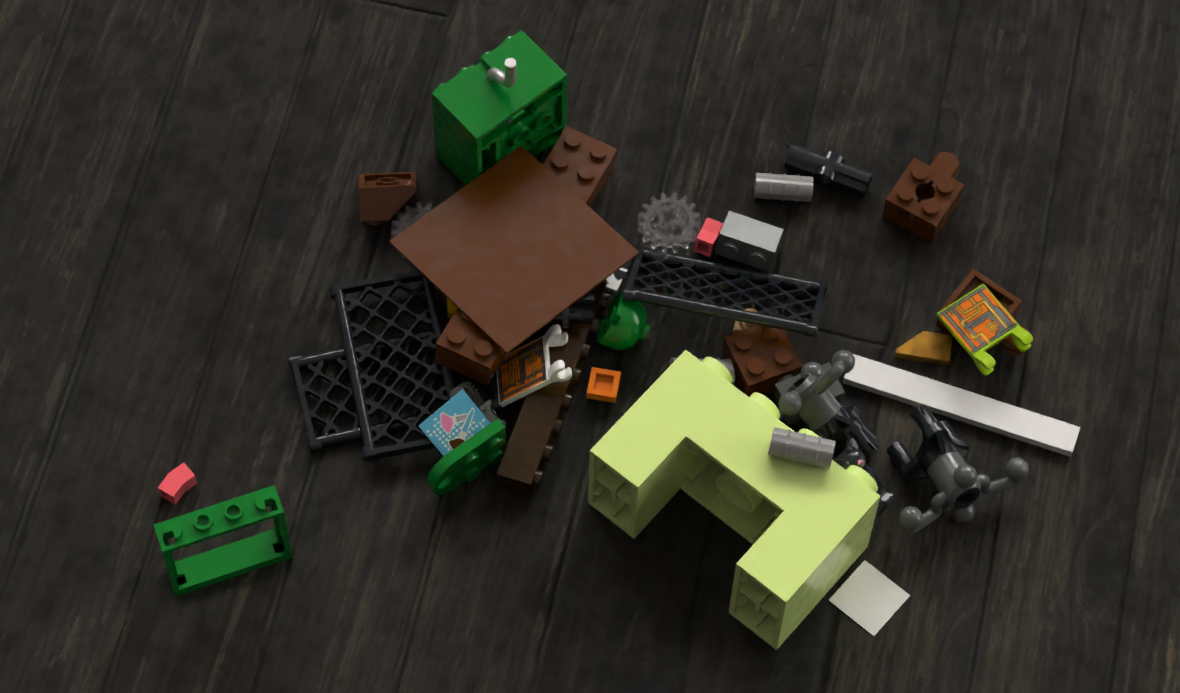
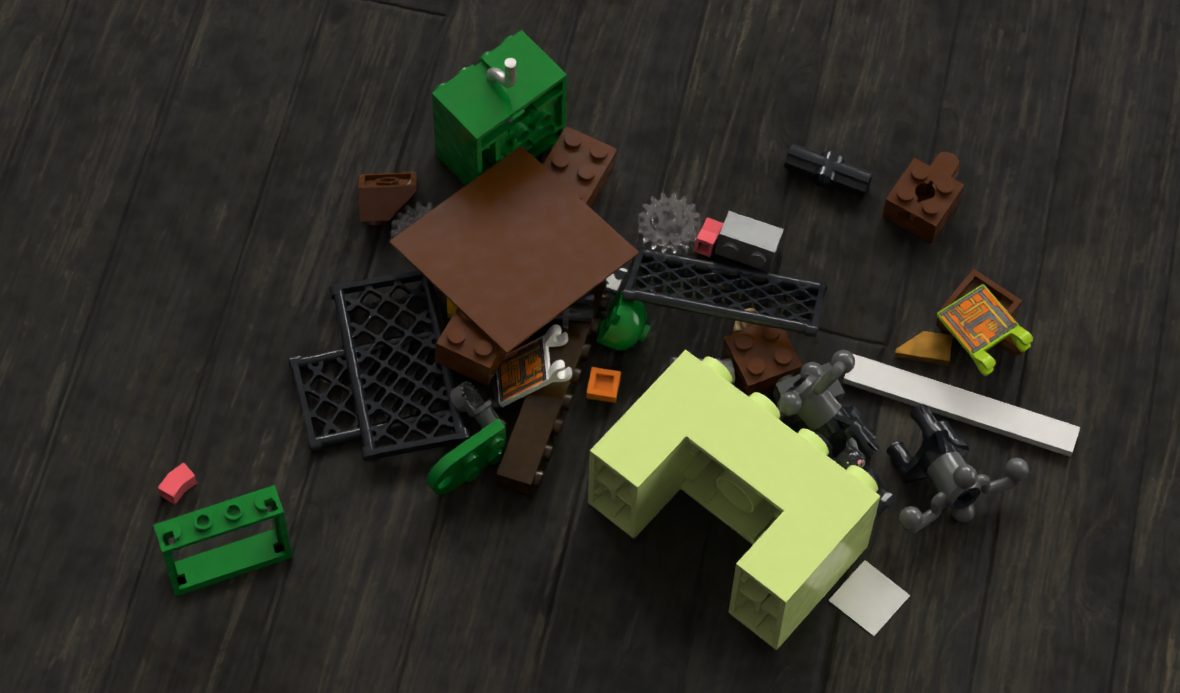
medium azure sticker [418,389,490,456] -> none
light grey axle [754,172,813,202] -> none
light grey axle [768,427,836,469] -> none

